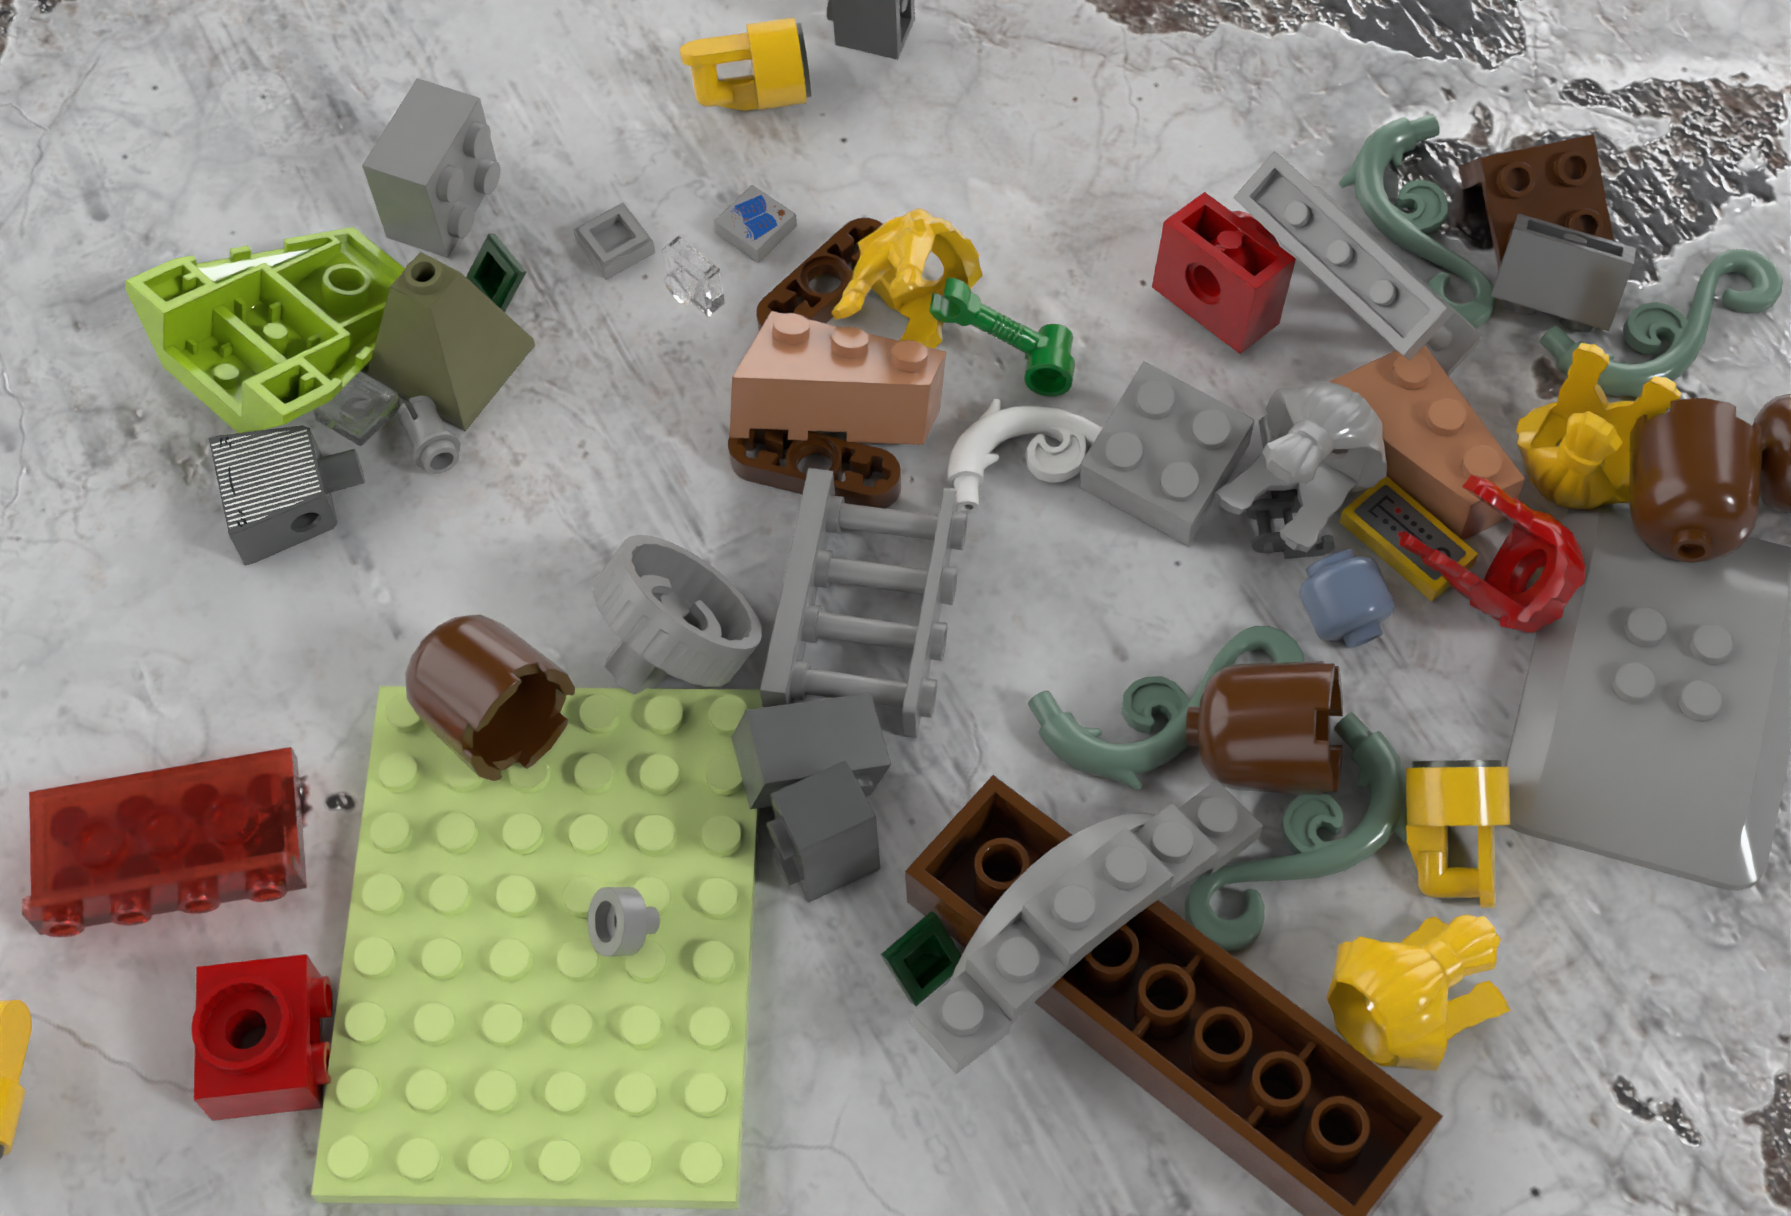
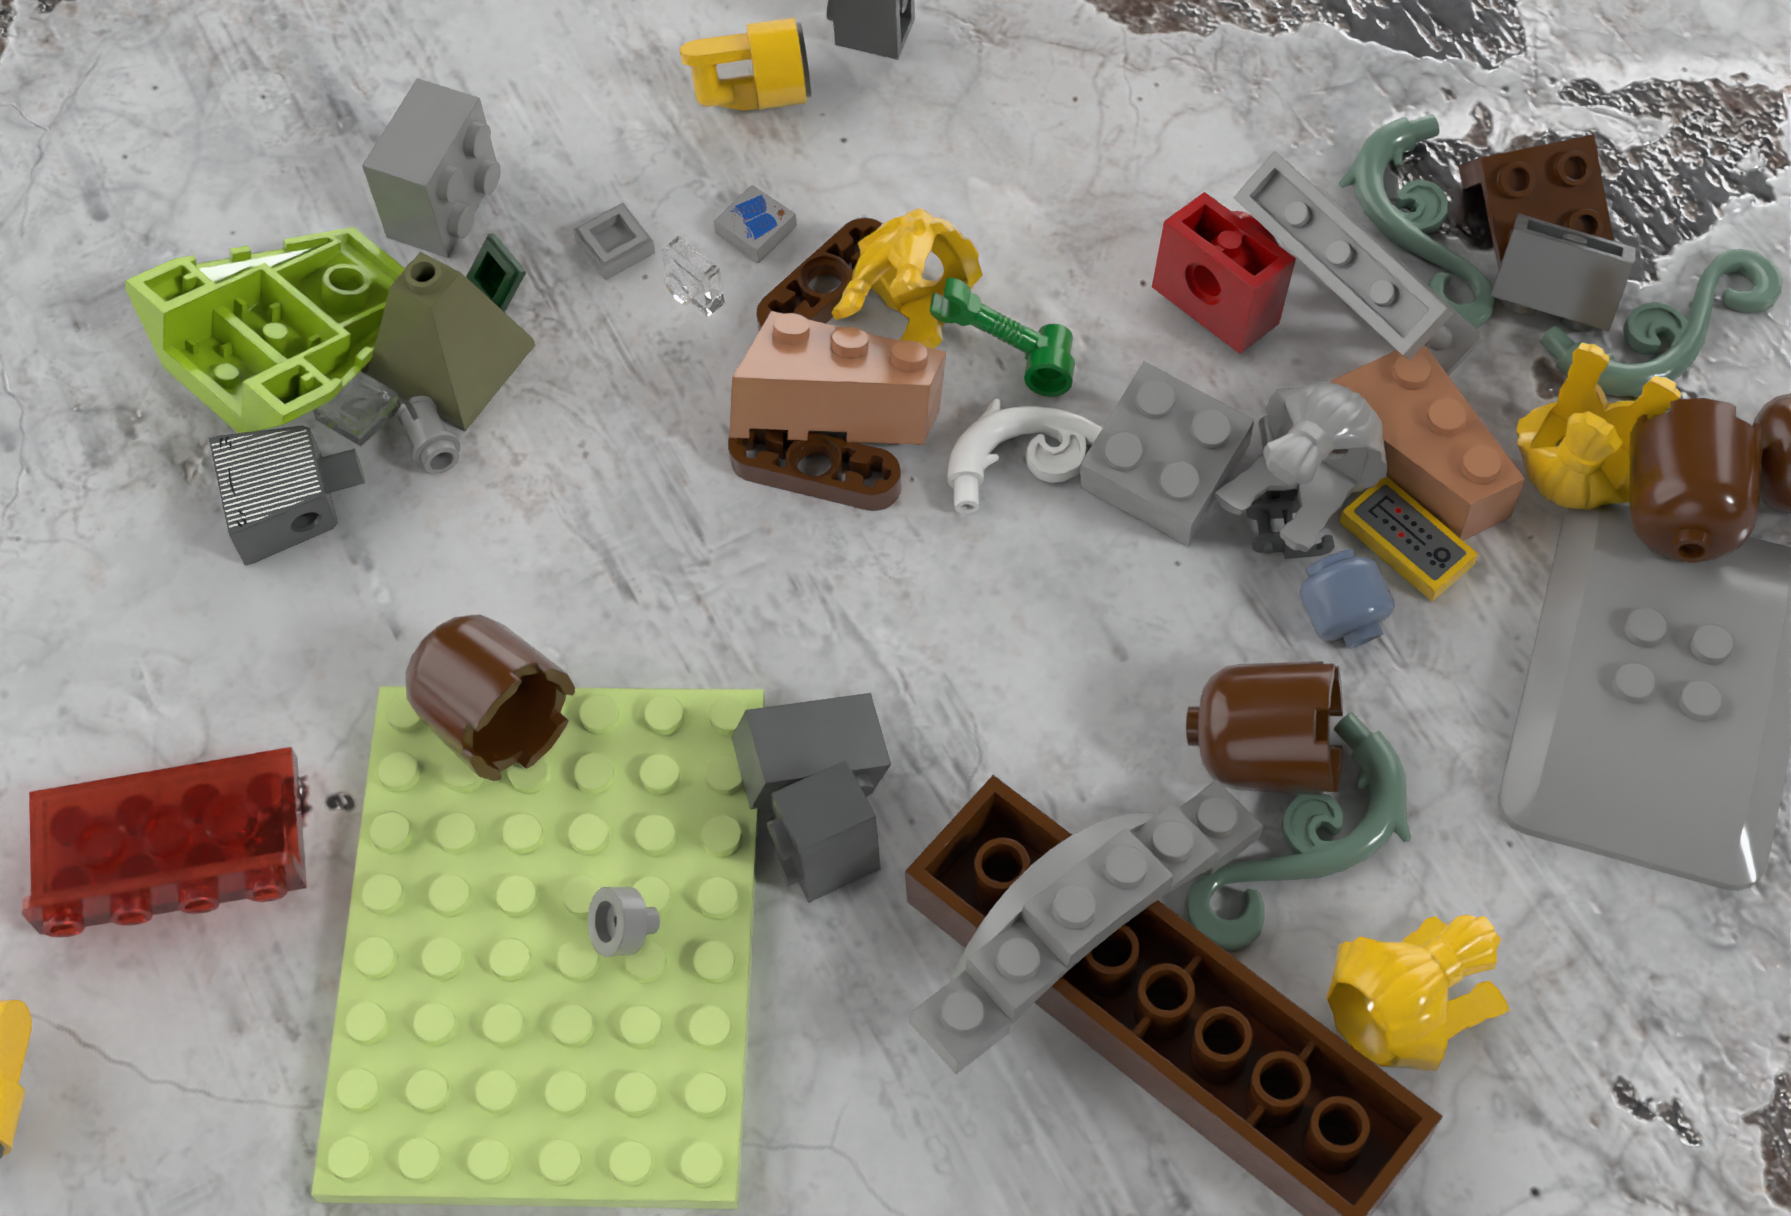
red brick [191,954,333,1121] -> none
light grey piece [592,535,762,695] -> none
light grey fence [760,468,968,738] -> none
dark green slope [880,911,962,1006] -> none
sand green plant [1028,626,1304,790] -> none
red piece [1399,475,1585,634] -> none
yellow piece [1405,760,1510,908] -> none

